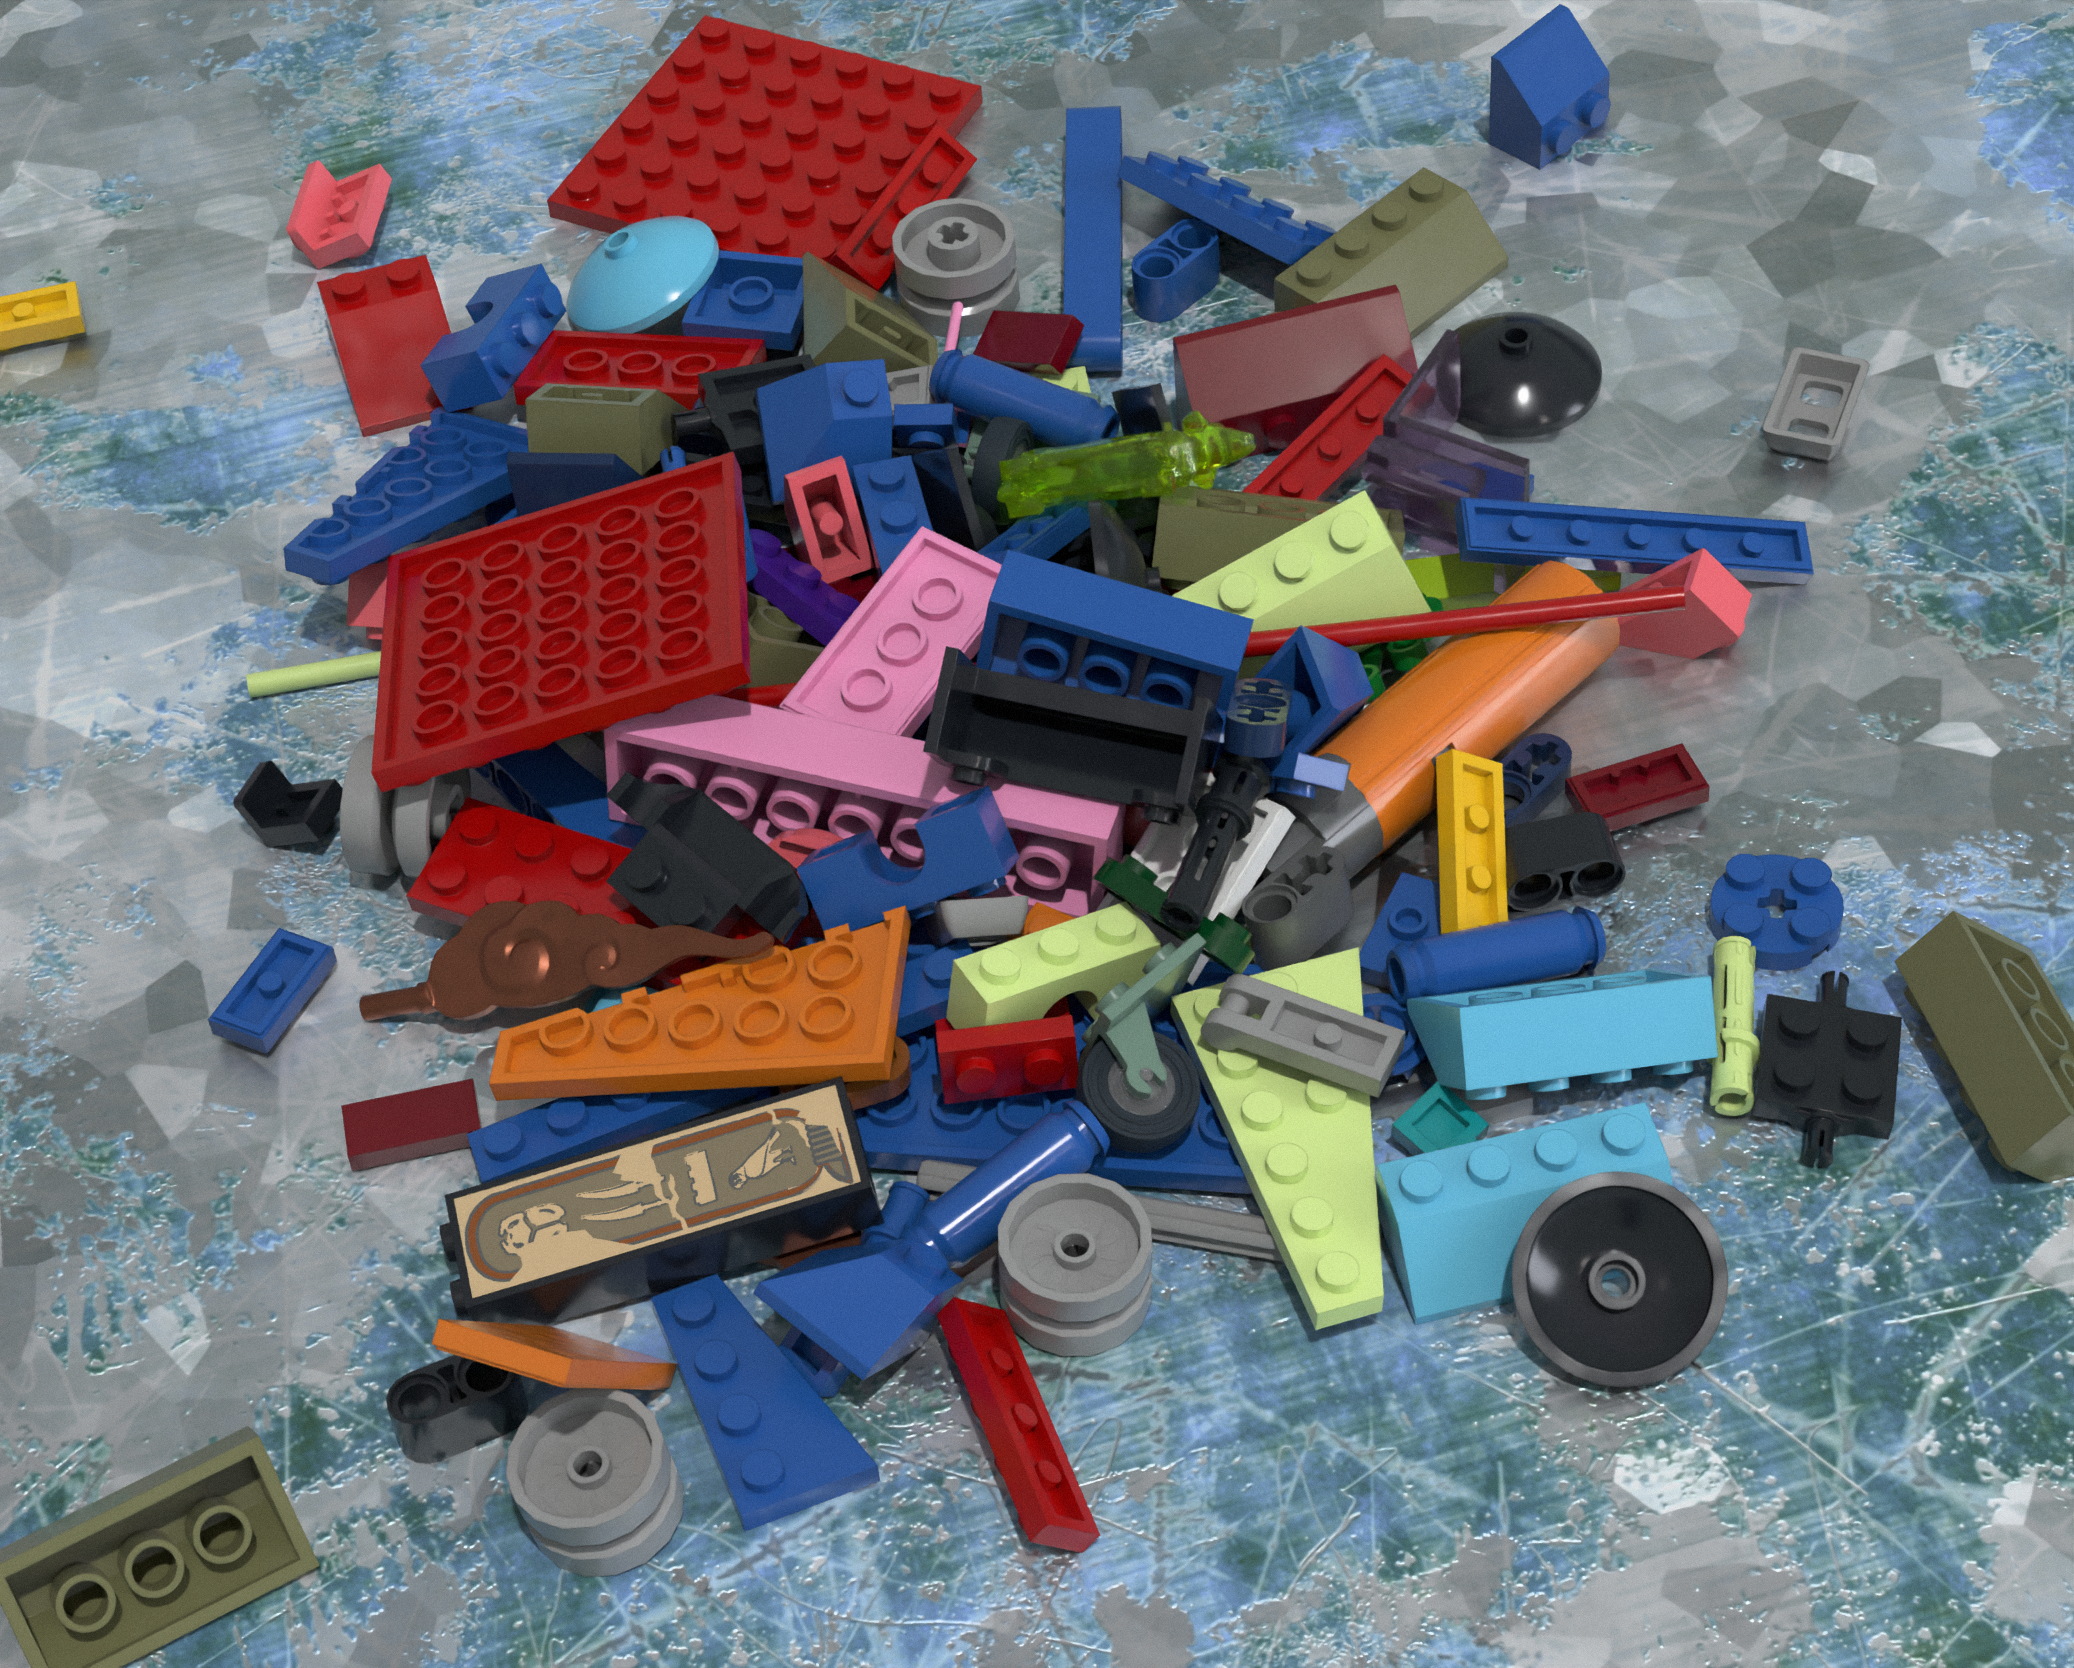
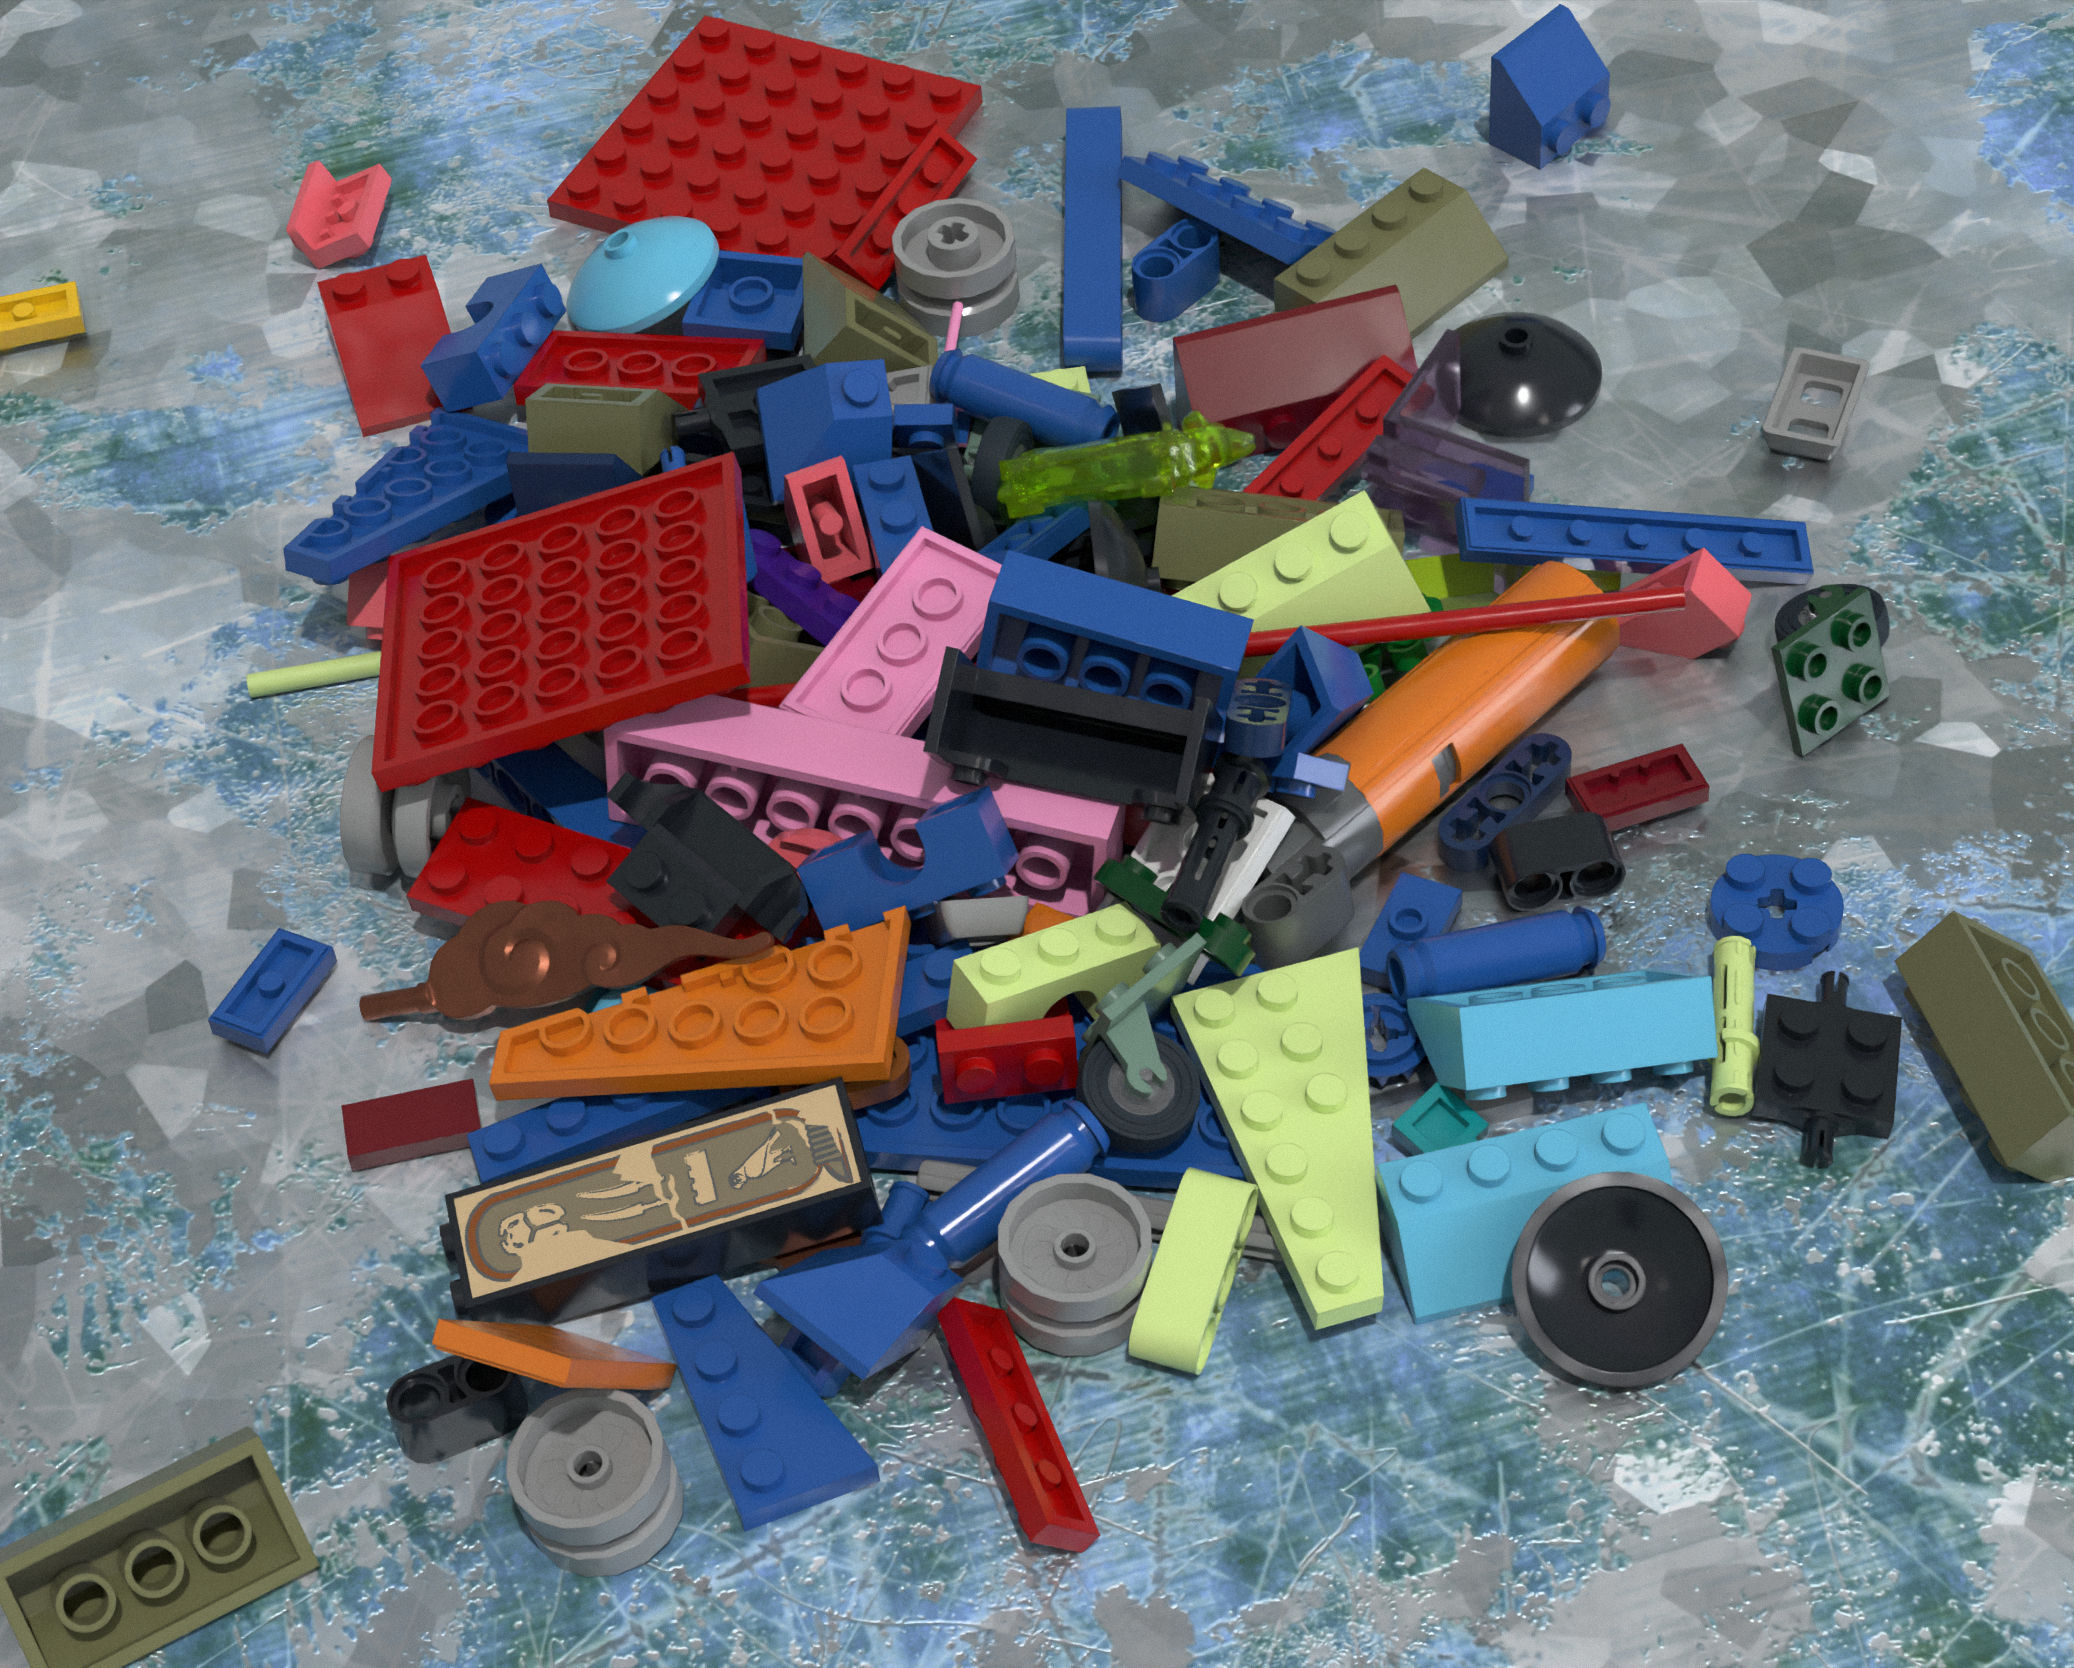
black bracket [233,761,343,847] -> none
dark red tile [973,310,1085,375] -> none
light grey plate [1200,974,1405,1098] -> none
yellow plate [1436,749,1508,934] -> none
none -> yellowish green beam [1128,1167,1259,1375]
none -> dark green plate [1771,584,1890,757]

